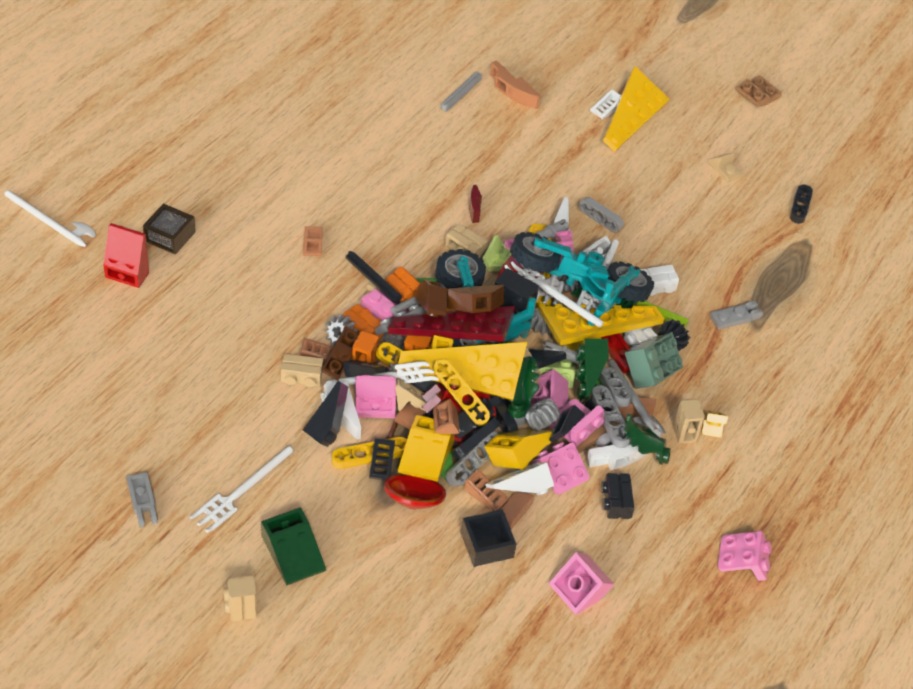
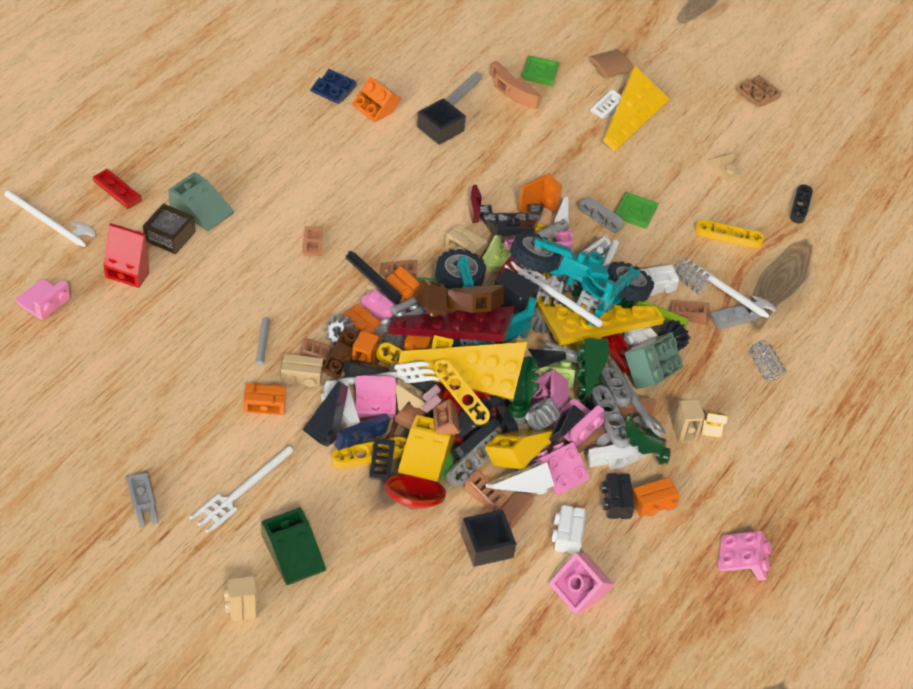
none -> bright pink bracket [16,279,70,321]
none -> red plate [93,169,142,209]
none -> sand green slope [168,172,234,231]
none -> orange brick [244,383,287,415]
none -> light grey bar [256,317,270,366]
none -> dark blue slope [310,69,357,104]
none -> dark blue plate [334,413,391,451]
none -> orange slope [352,77,402,122]
none -> nougat slope [379,260,418,278]
none -> black piece [417,98,466,145]
none -> black wing [479,204,544,237]
none -> orange bracket [518,173,562,213]
none -> bright green tile [521,56,559,86]
none -> white brick [551,505,586,554]
none -> medium nougat slope [590,49,634,78]
none -> bright green tile [615,192,659,229]
none -> orange brick [632,477,680,517]
none -> nougat slope [670,300,710,325]
none -> clear piece [673,257,710,295]
none -> white piece [684,259,776,318]
none -> yellow beam [695,220,764,248]
none -> clear piece [749,340,787,381]

